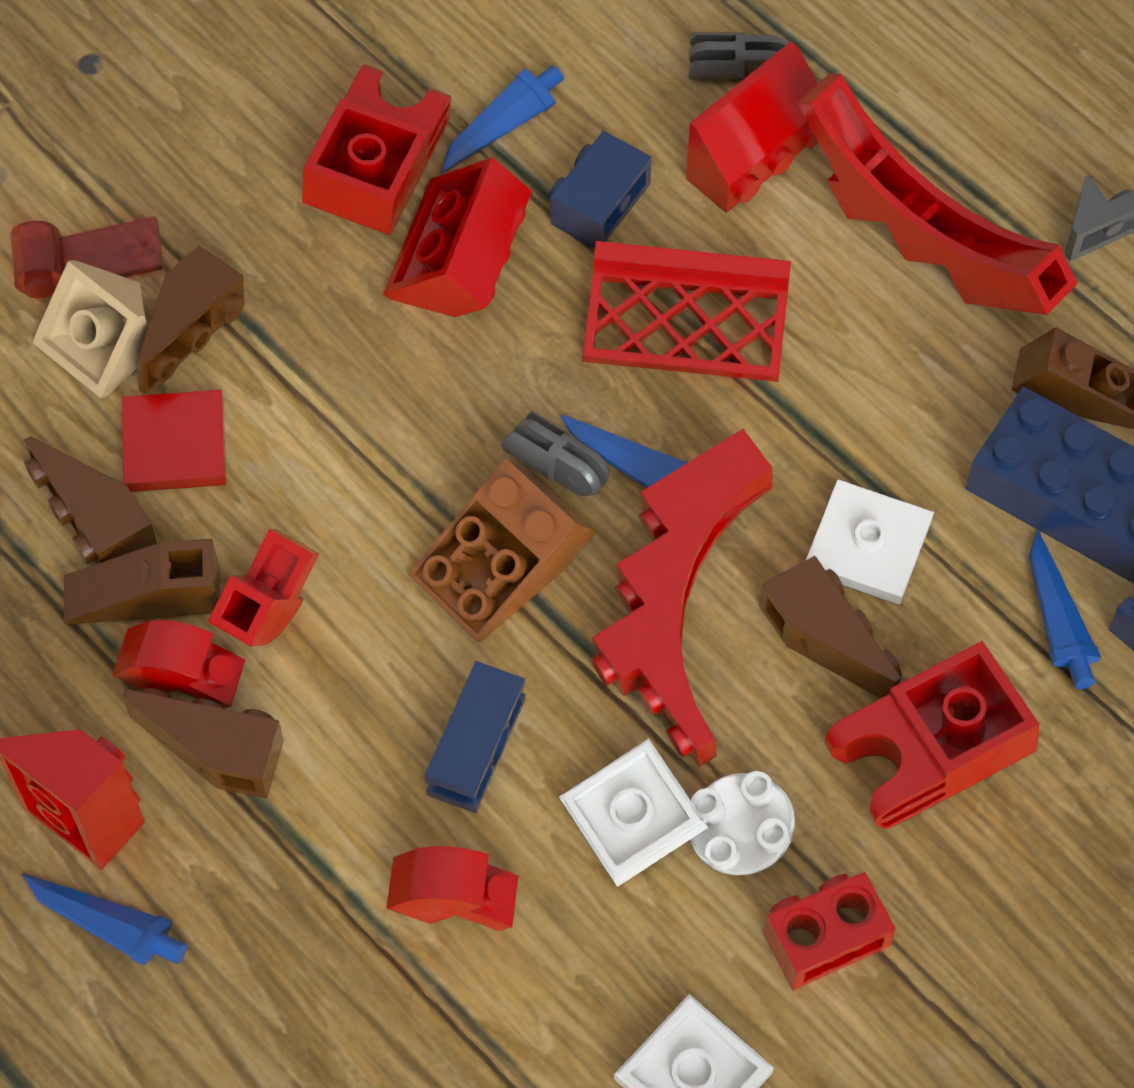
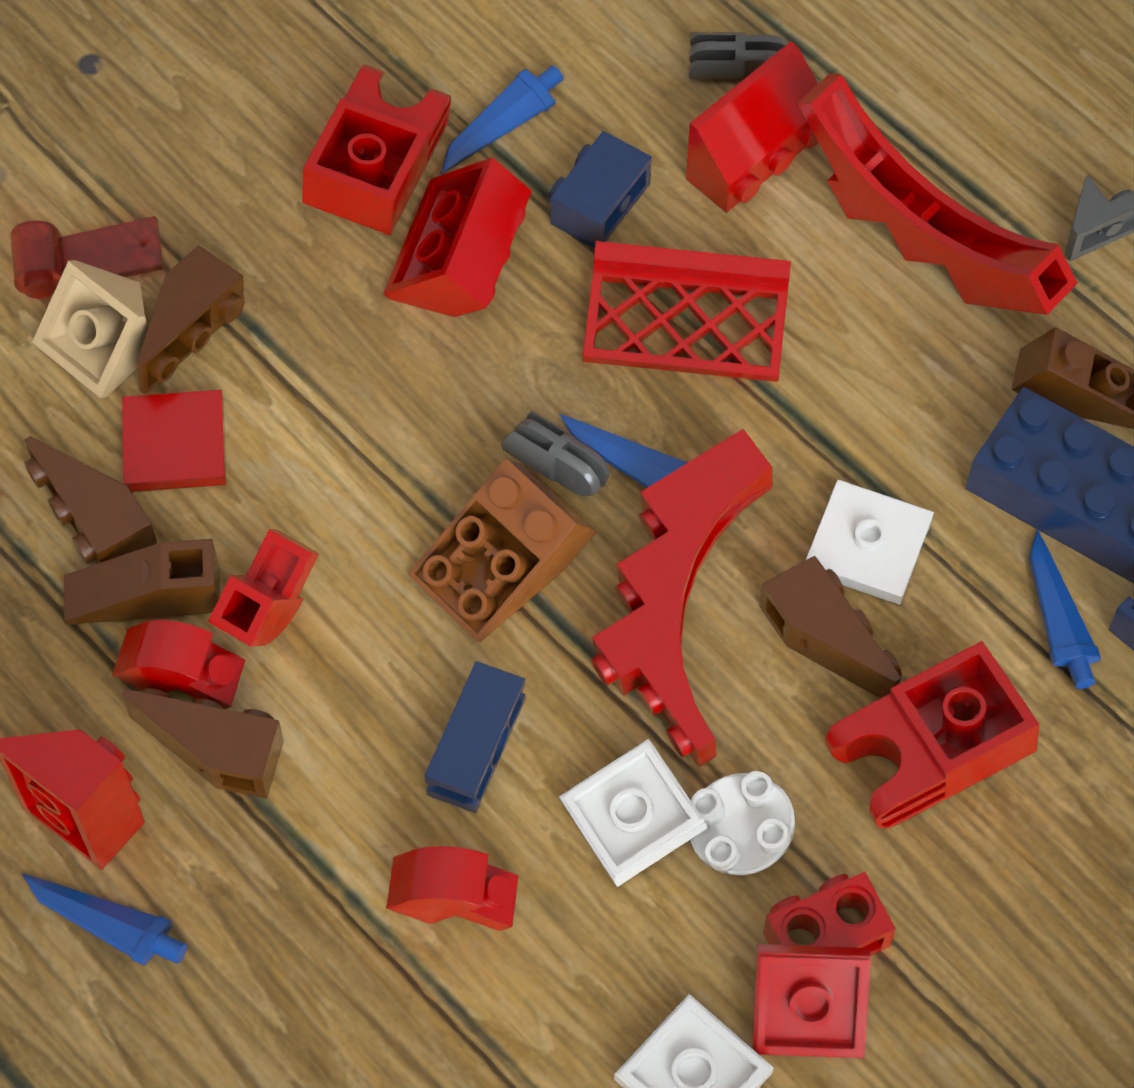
none -> tile [752,944,871,1058]

